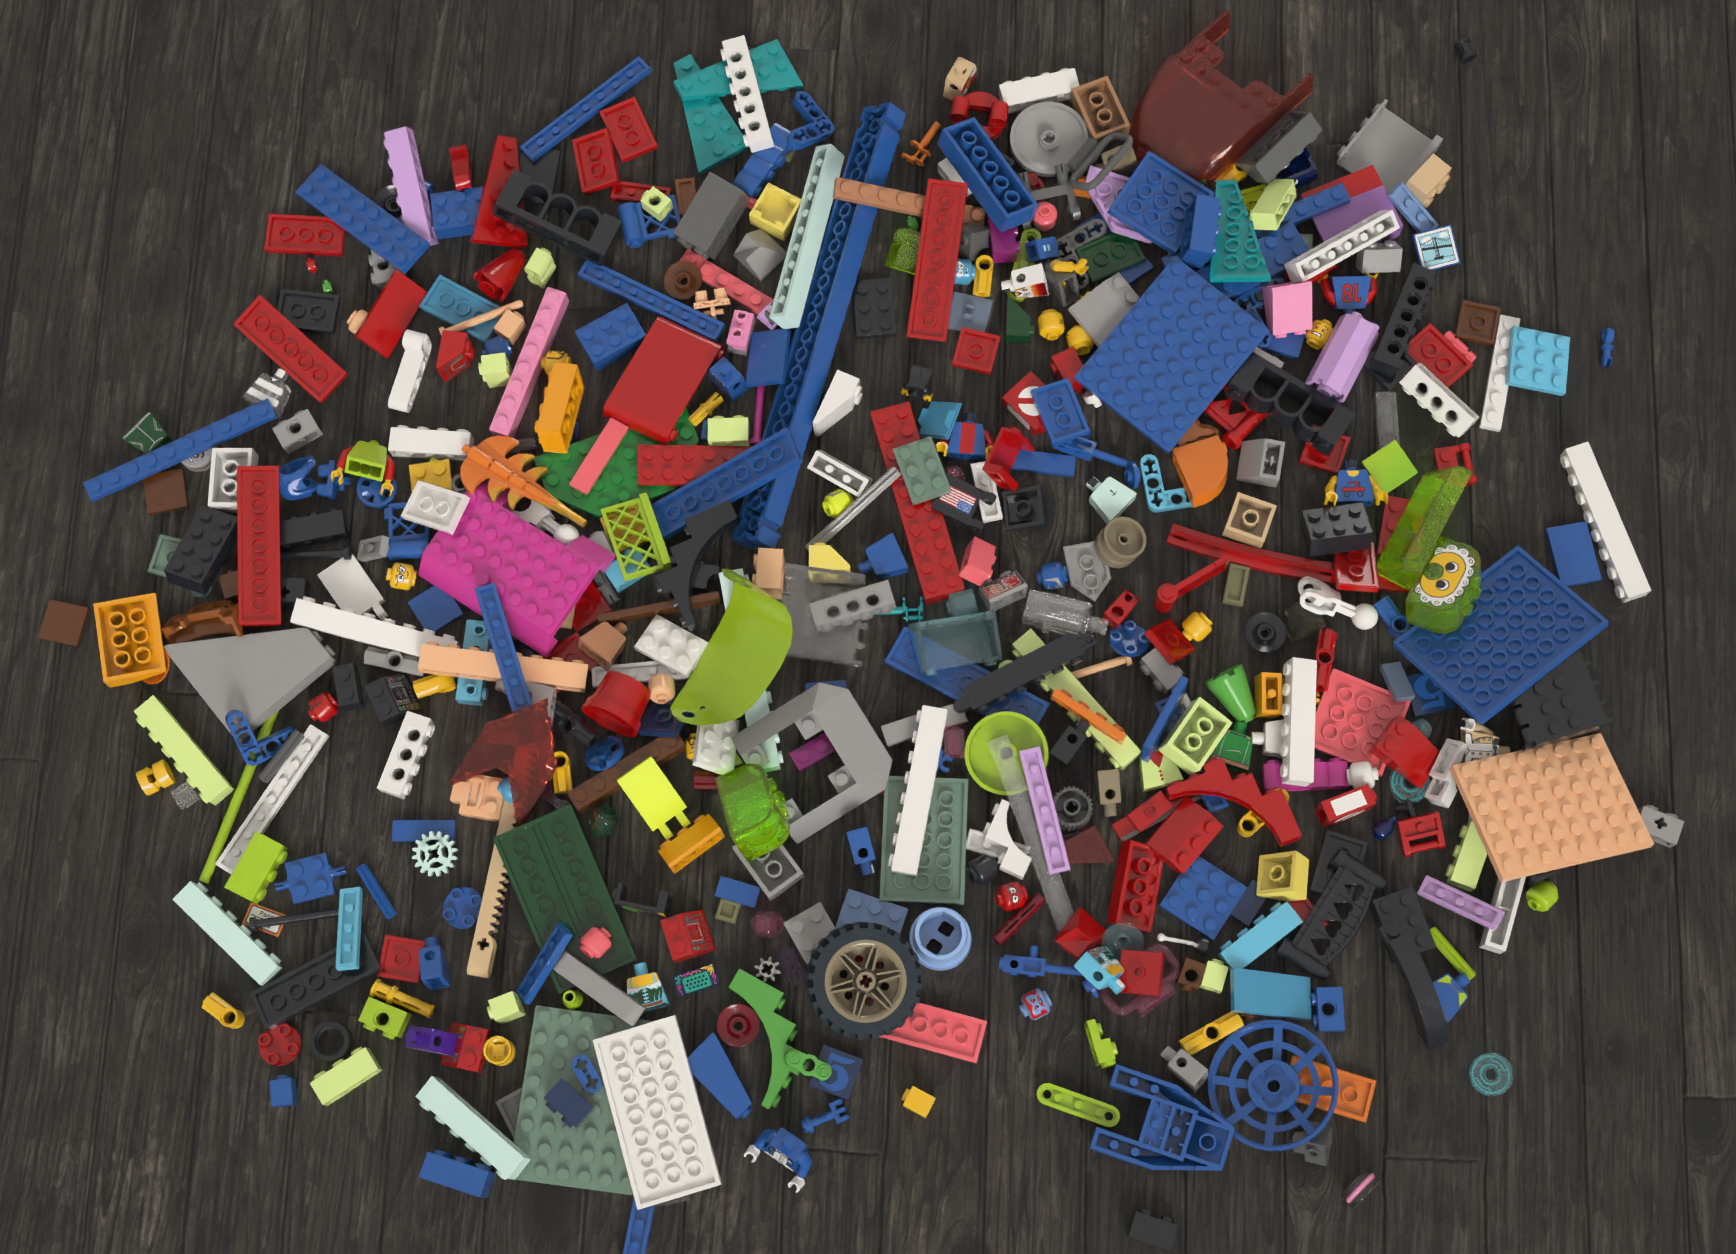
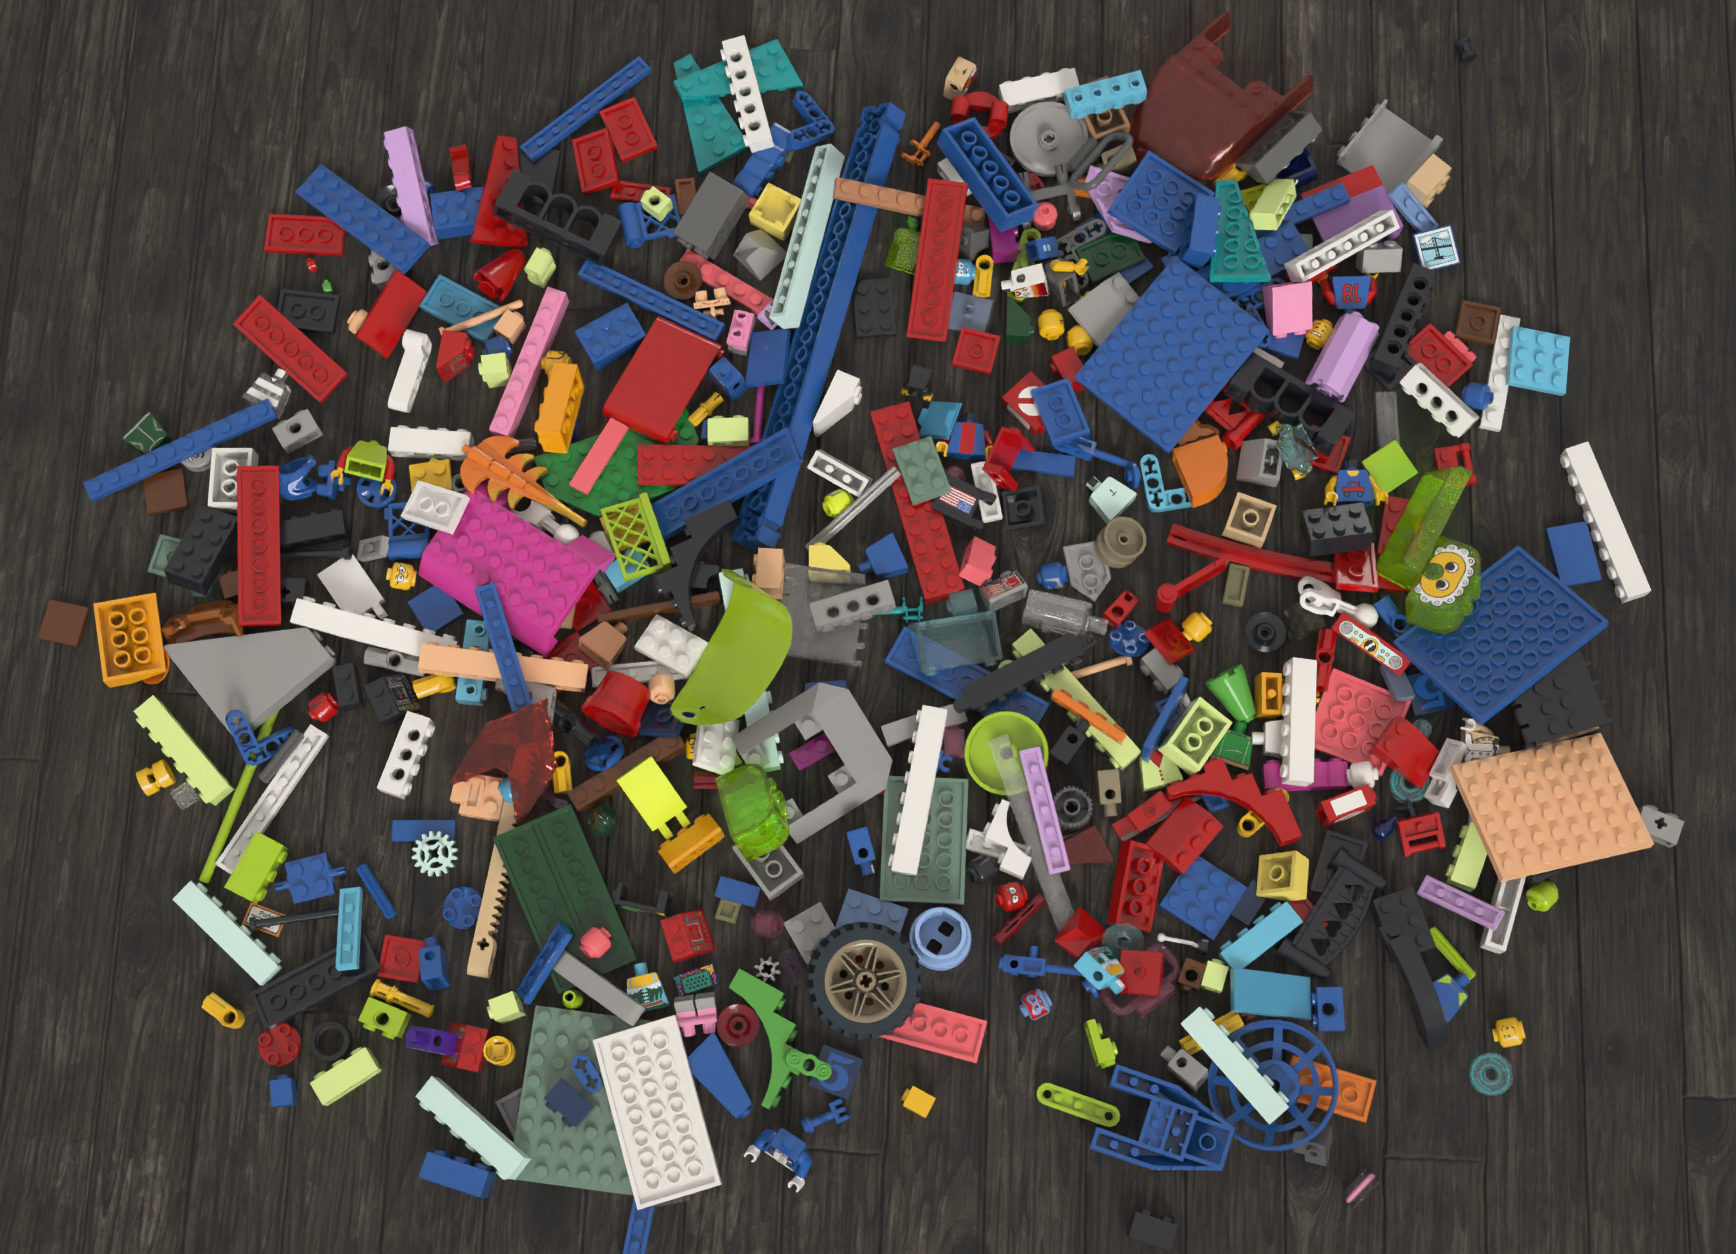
white tile [1083,390,1102,408] -> none
blue piece [1601,328,1615,367] -> none
none -> hips [674,992,717,1037]
none -> medium azure brick [1064,70,1147,119]
none -> light aqua brick [1181,1007,1289,1125]
none -> clear light blue torso [1268,421,1319,481]
none -> tile [1331,611,1410,676]
none -> blue head [1461,382,1494,410]
none -> yellow head [1492,1017,1526,1048]

